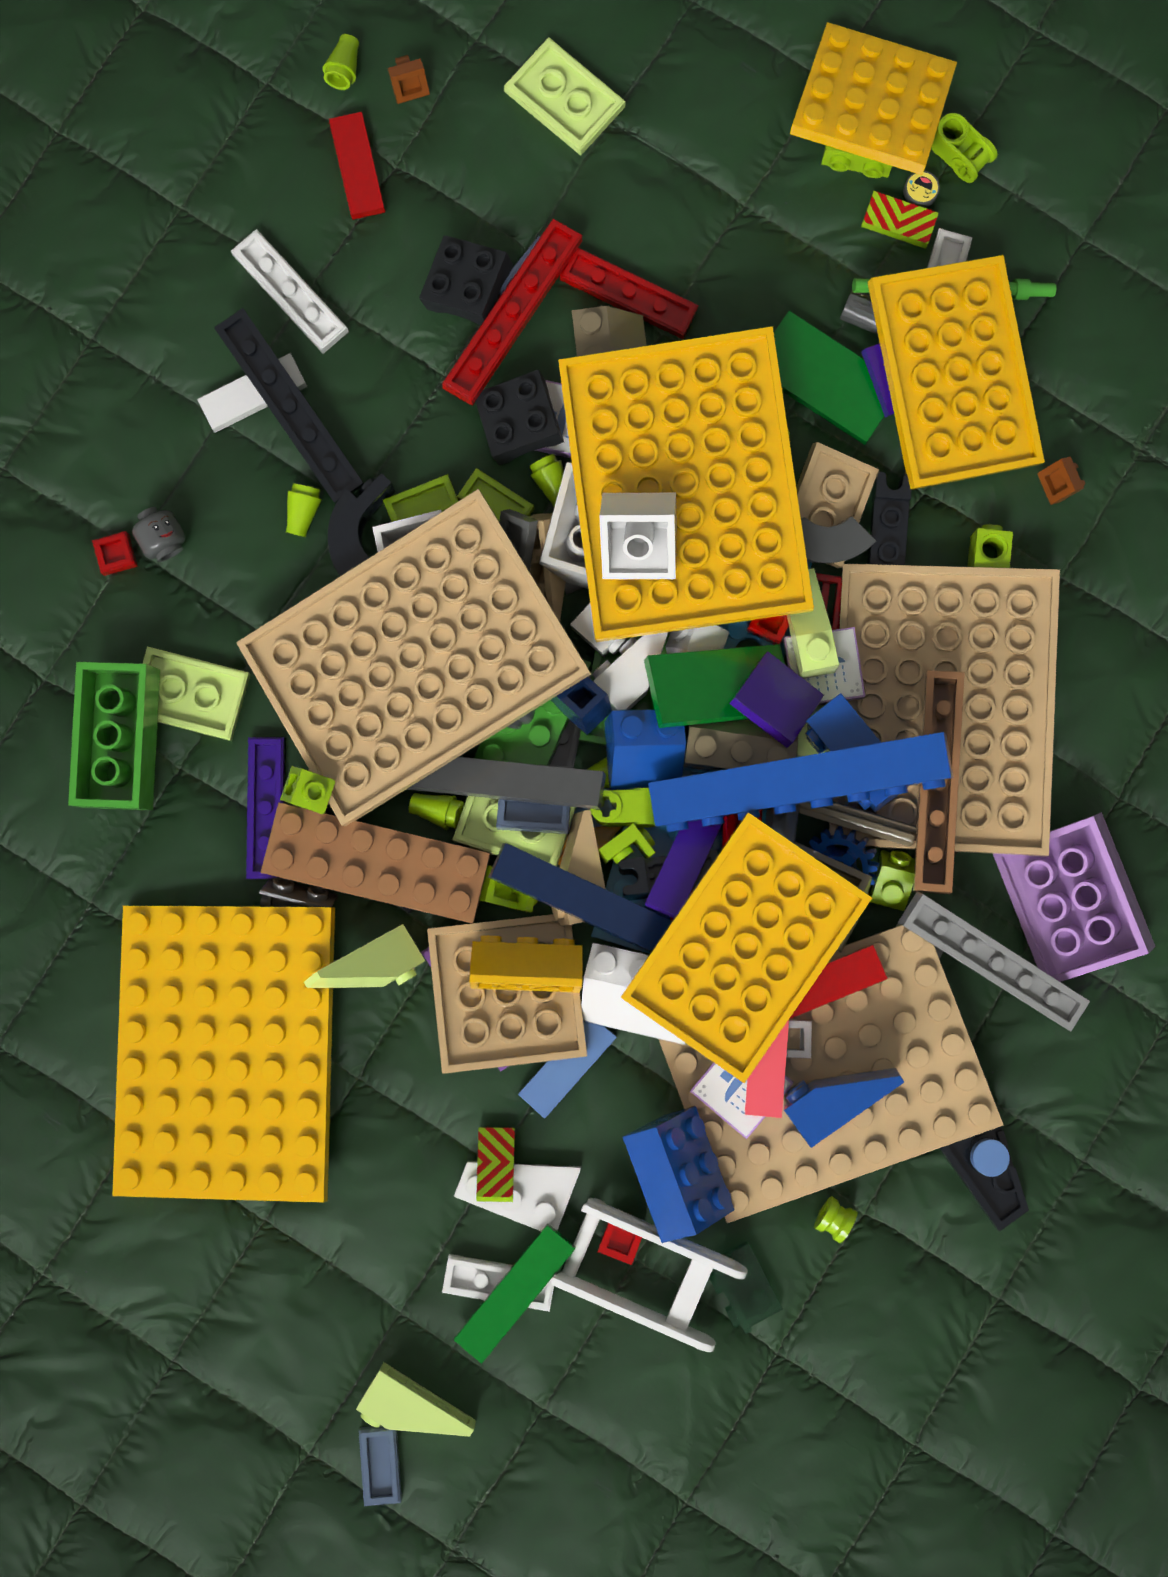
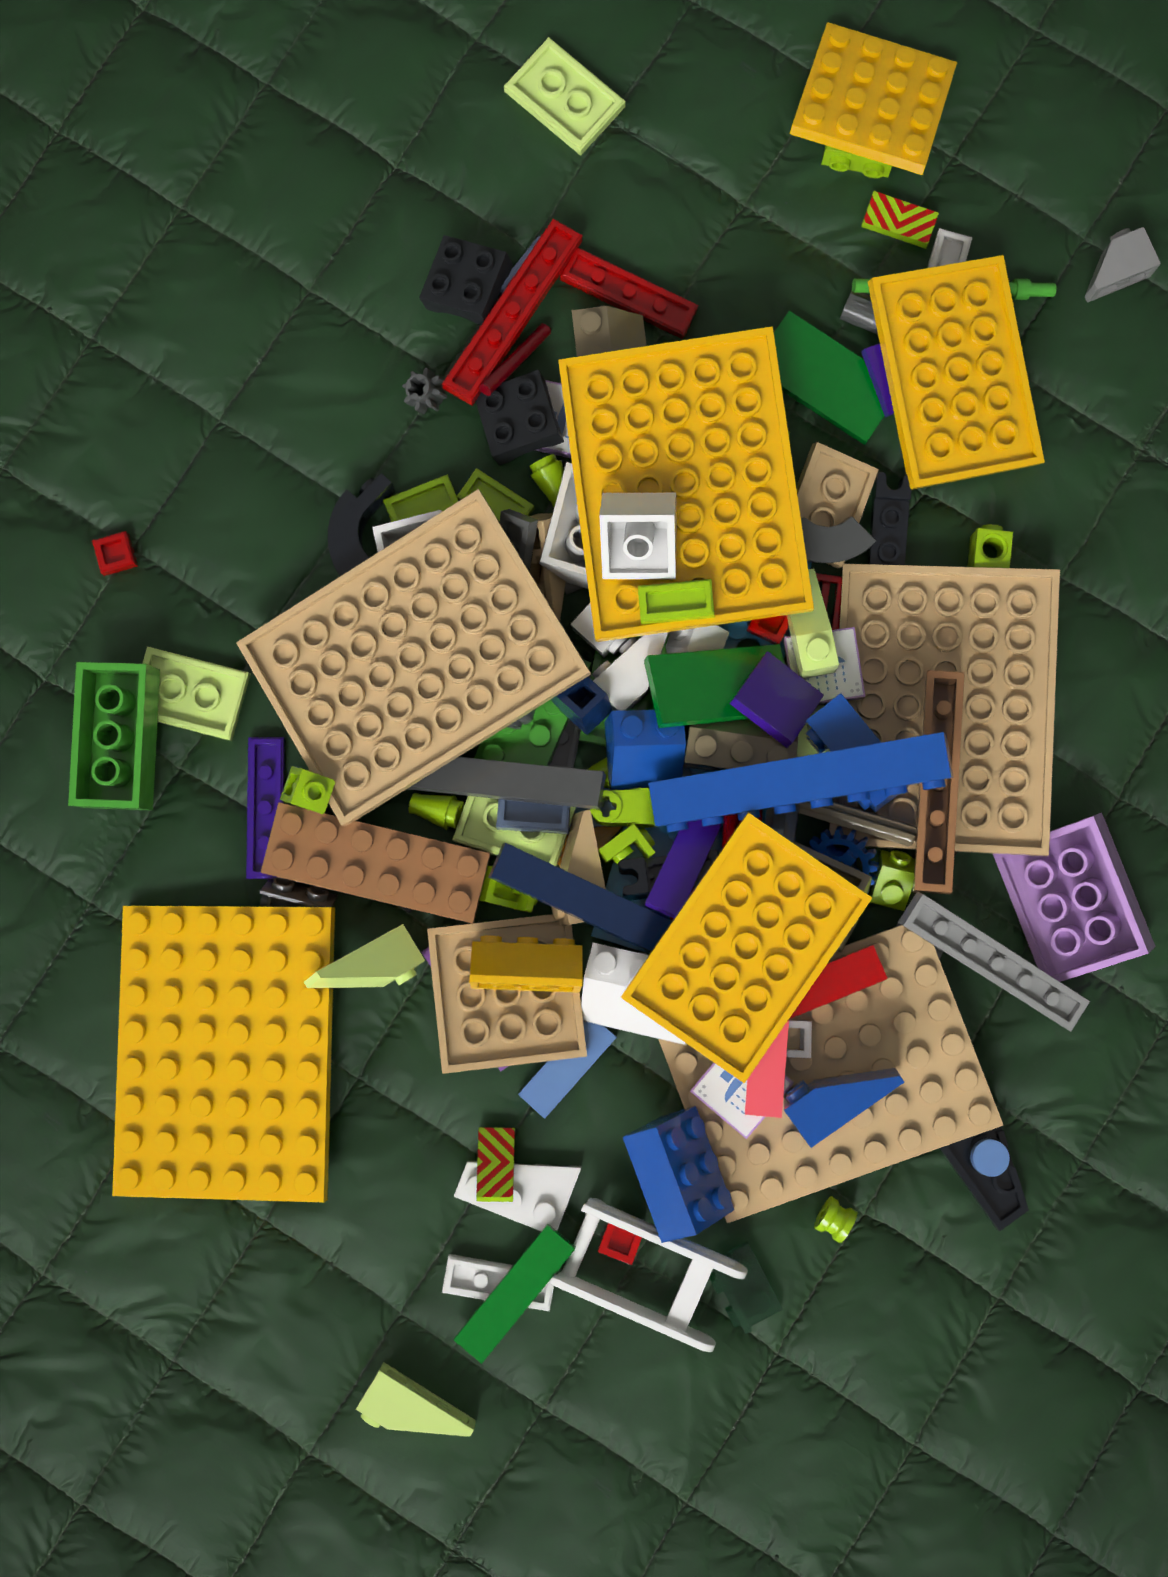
dark grey head [132,507,186,562] -> none
white tile [197,353,307,433] -> none
black plate [214,308,364,504] -> none
white tile [231,229,349,354] -> none
lime cone [286,483,322,537] -> none
lime cone [323,34,359,90] -> none
red tile [329,111,385,220] -> none
sand blue tile [359,1425,402,1506] -> none
dark orange tile [388,55,430,104] -> none
tile [903,171,940,208] -> none
lime piece [931,113,998,183] -> none
dark orange tile [1037,456,1086,505] -> none
none -> dark grey gear [402,368,447,414]
none -> dark red bar [479,323,551,396]
none -> lime tile [638,579,715,625]
none -> light grey slope [1085,227,1161,303]

